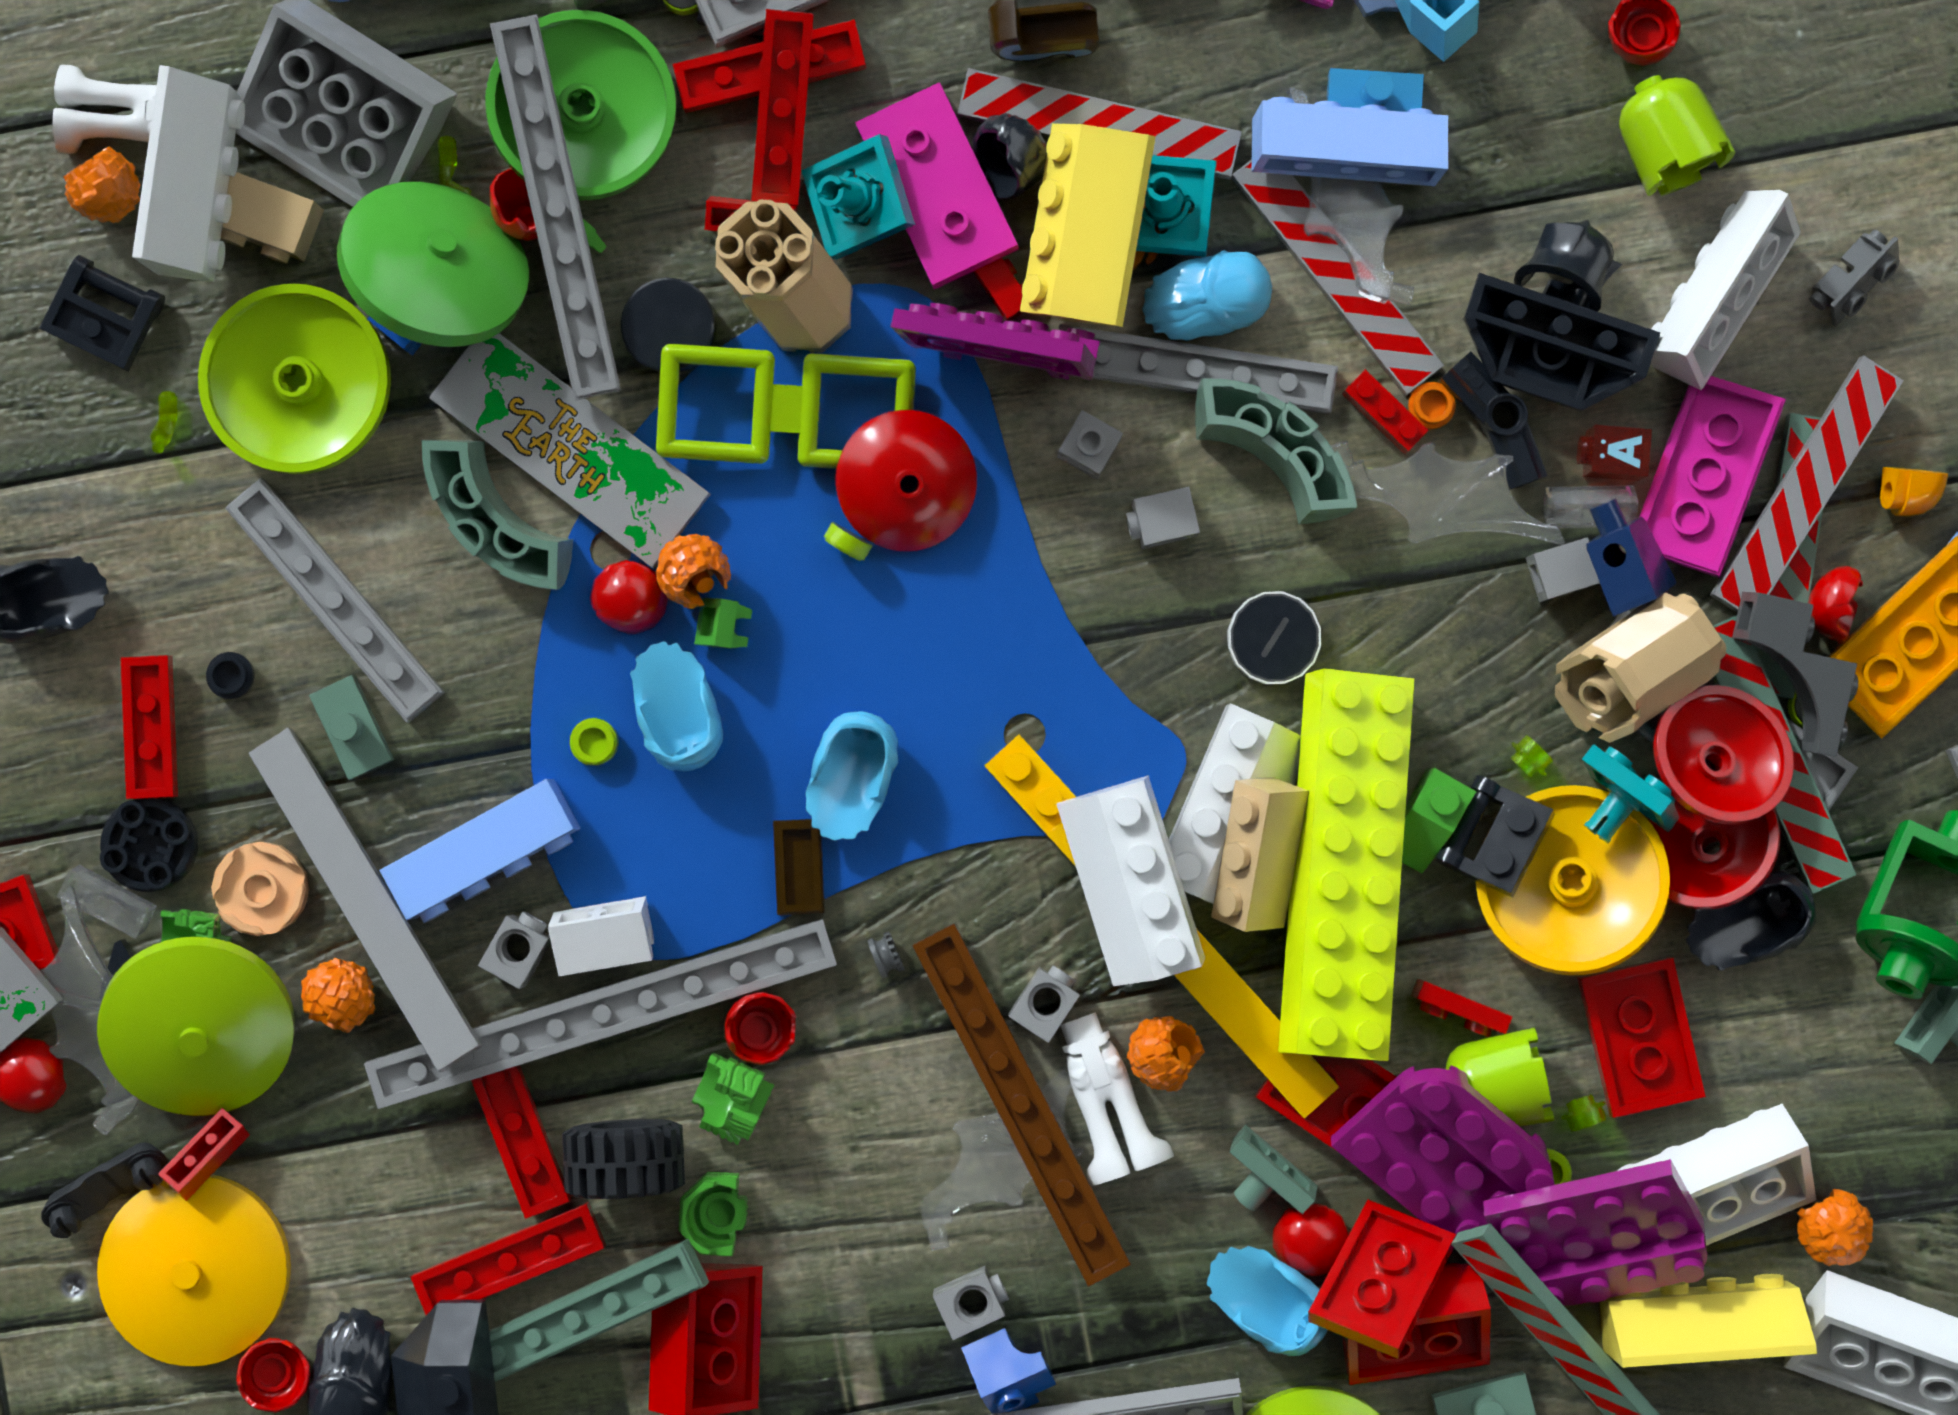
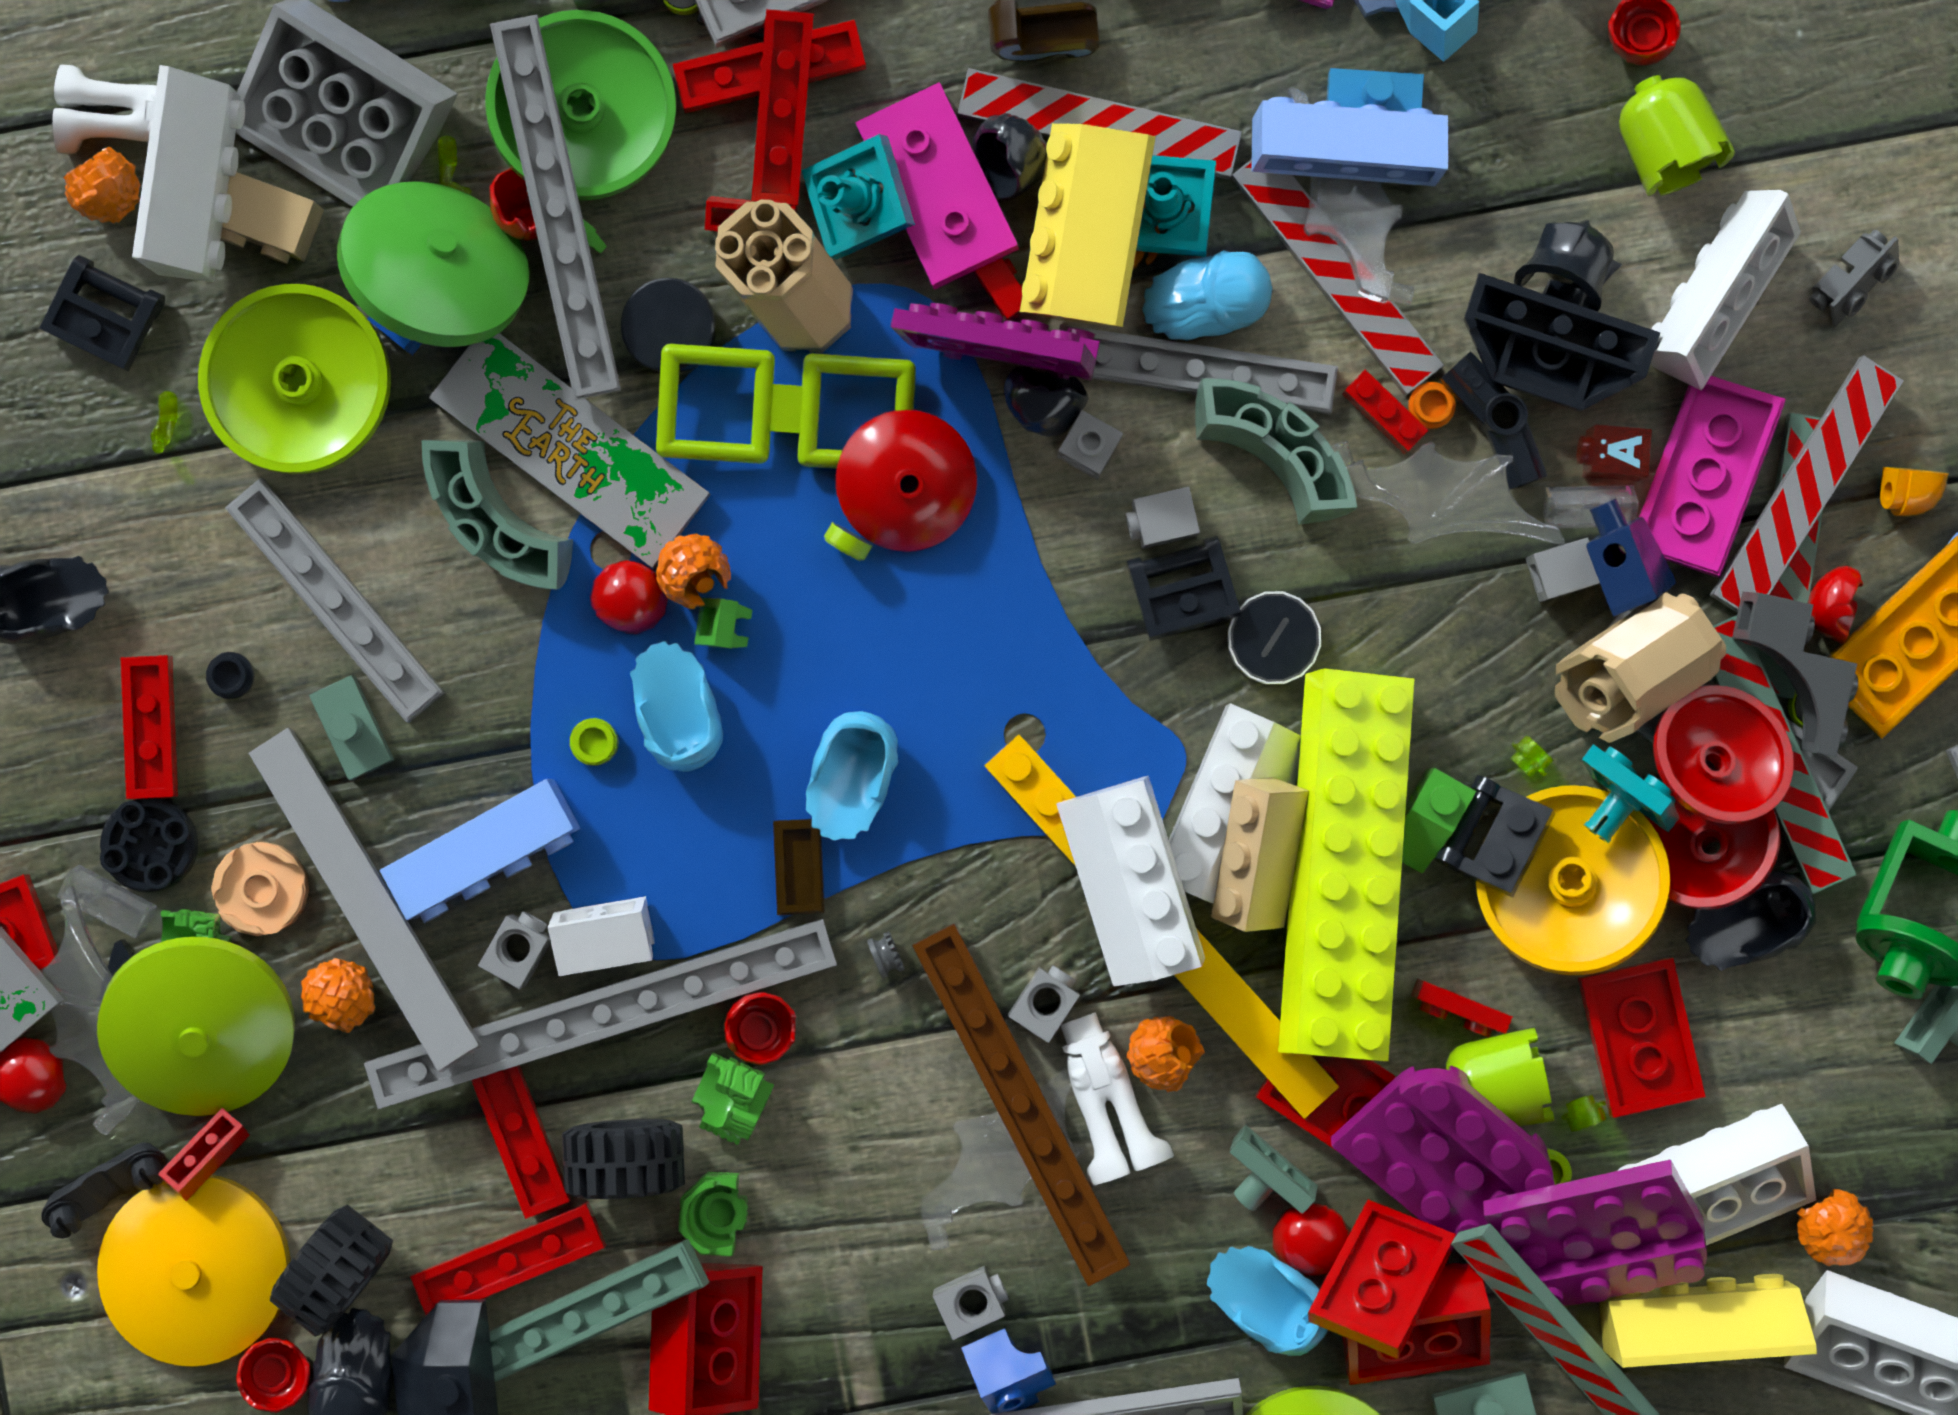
none -> black tyre [269,1205,393,1337]
none -> black hair [1004,366,1089,437]
none -> black plate [1126,536,1241,641]

